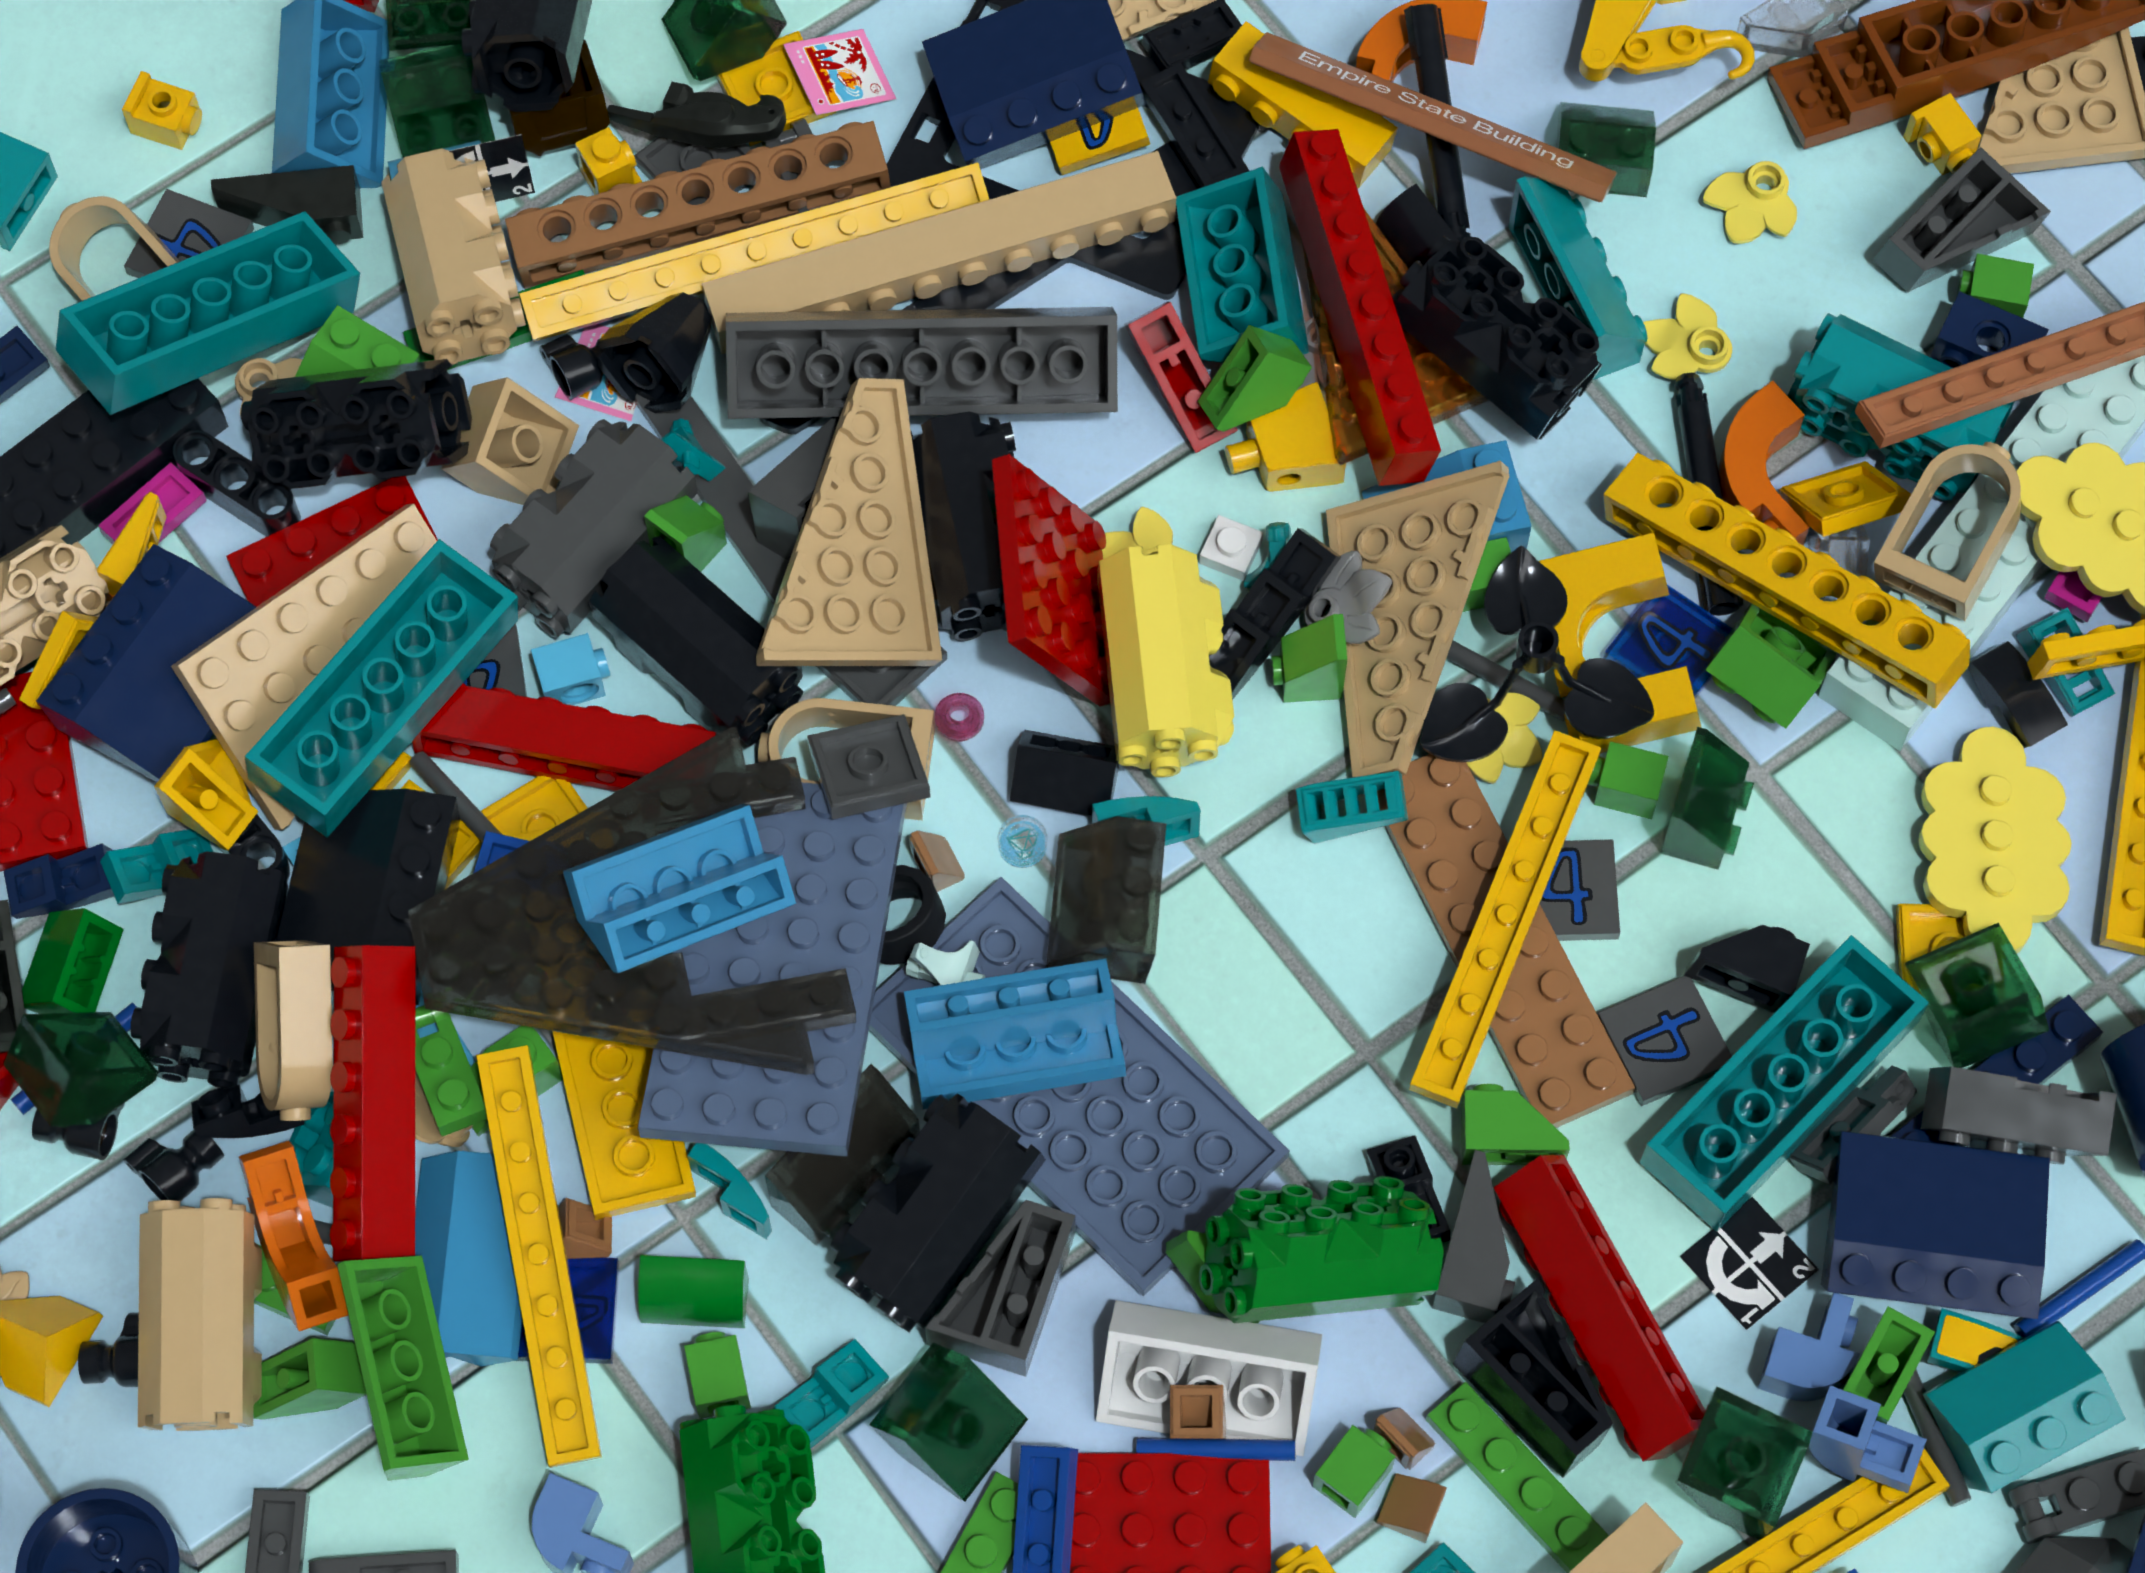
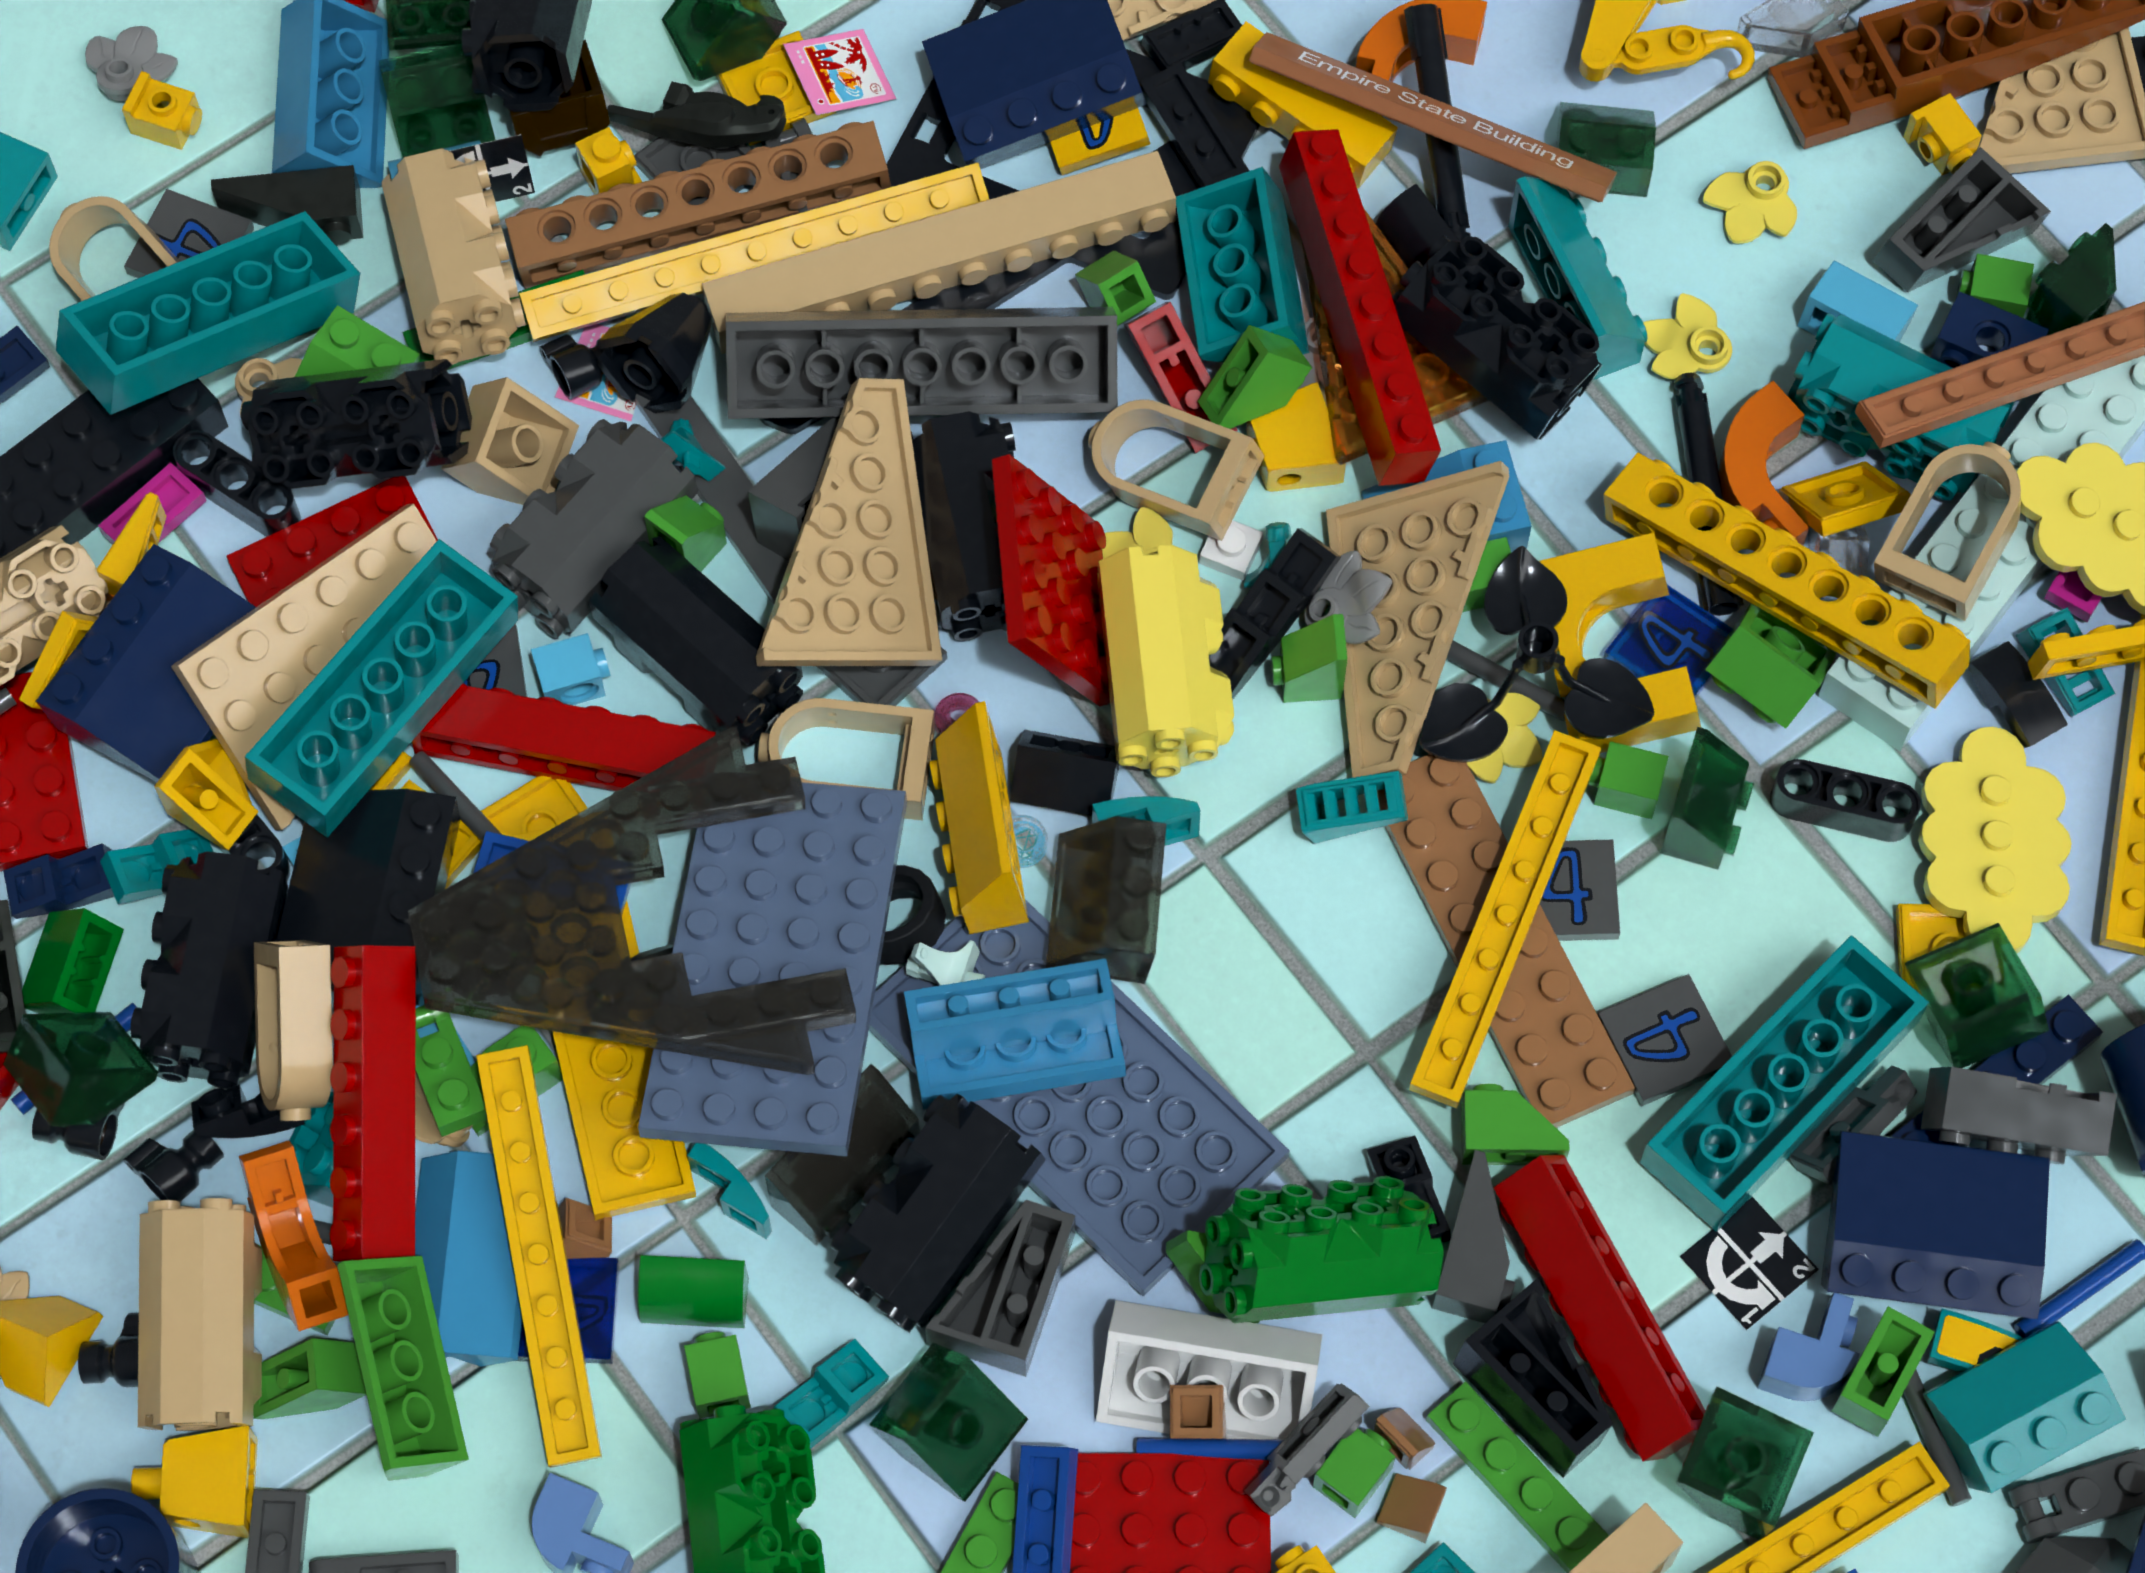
dark azure slope [563,804,796,973] -> none
dark grey tile [807,714,930,820] -> none
medium nougat slope [909,830,965,892] -> none
black slope [1684,925,1810,1013] -> none
medium blue brick [1809,1385,1927,1493] -> none
none -> light grey plate [85,26,178,101]
none -> yellow torso [131,1426,258,1538]
none -> yellow slope [930,701,1029,934]
none -> bright green brick [1075,251,1156,326]
none -> tan window [1088,400,1265,541]
none -> dark grey hinge [1244,1383,1370,1517]
none -> black beam [1770,759,1921,842]
none -> medium azure brick [1797,260,1918,342]
none -> clear green slope [2025,223,2117,336]

